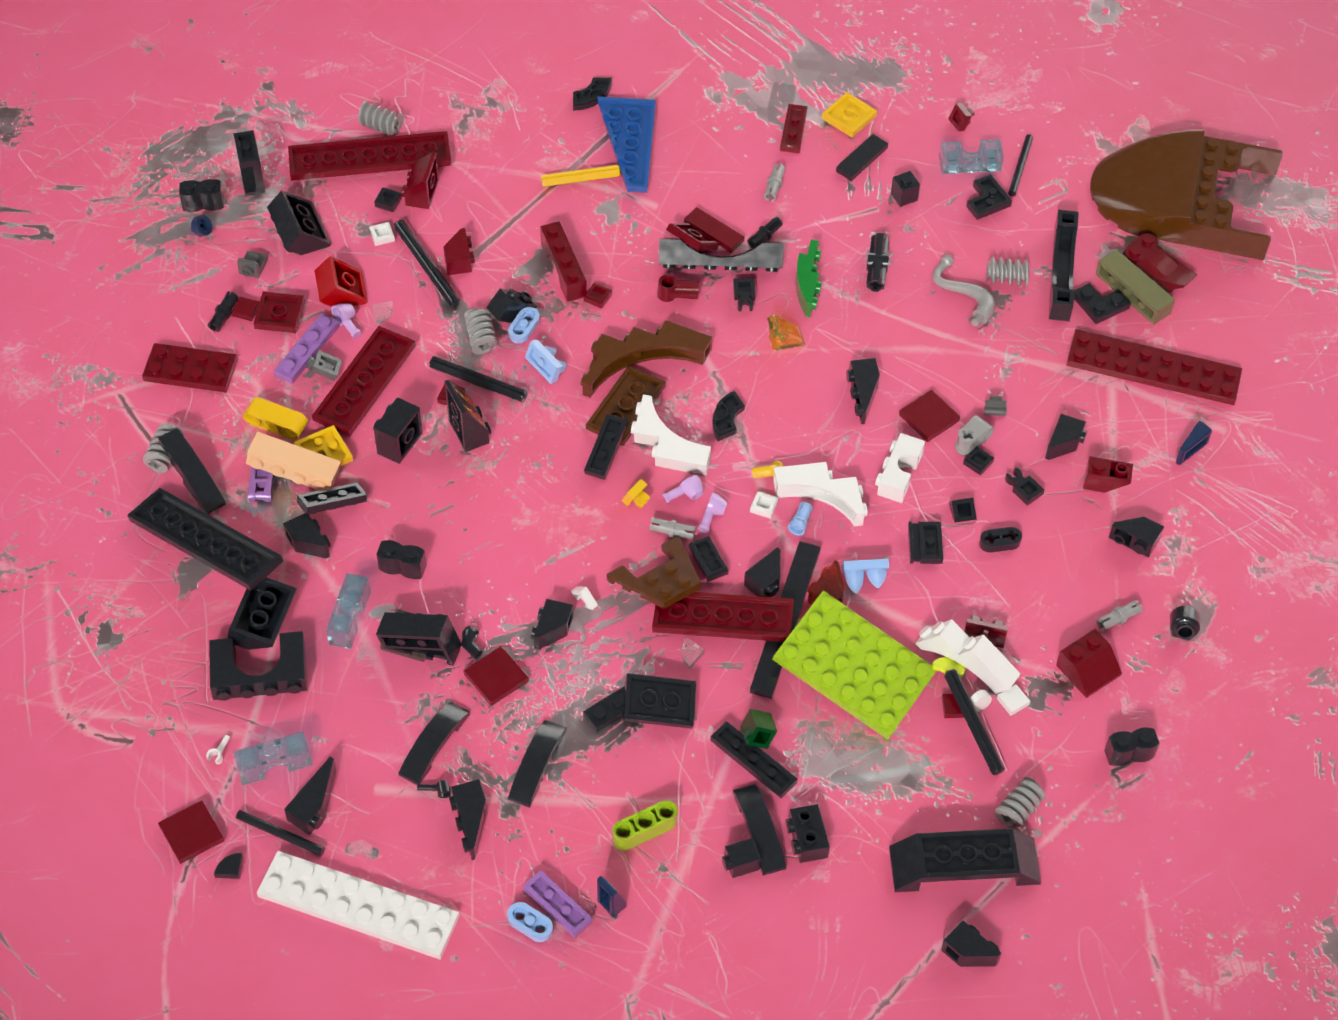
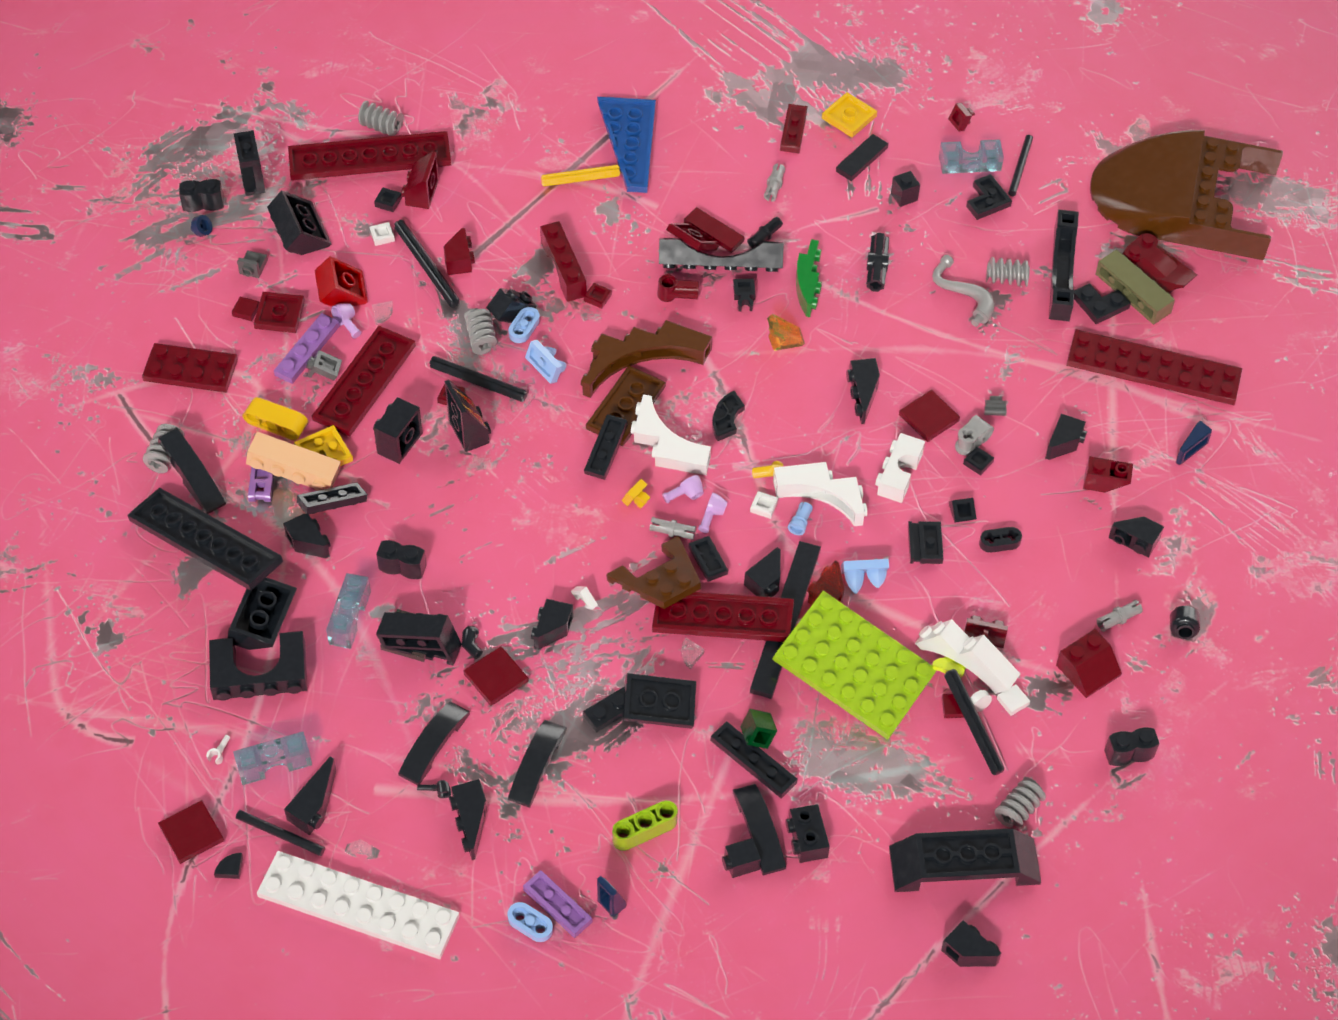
black pin [208,291,239,332] -> none
black tile [573,77,612,111] -> none
black plate [1005,468,1045,506] -> none

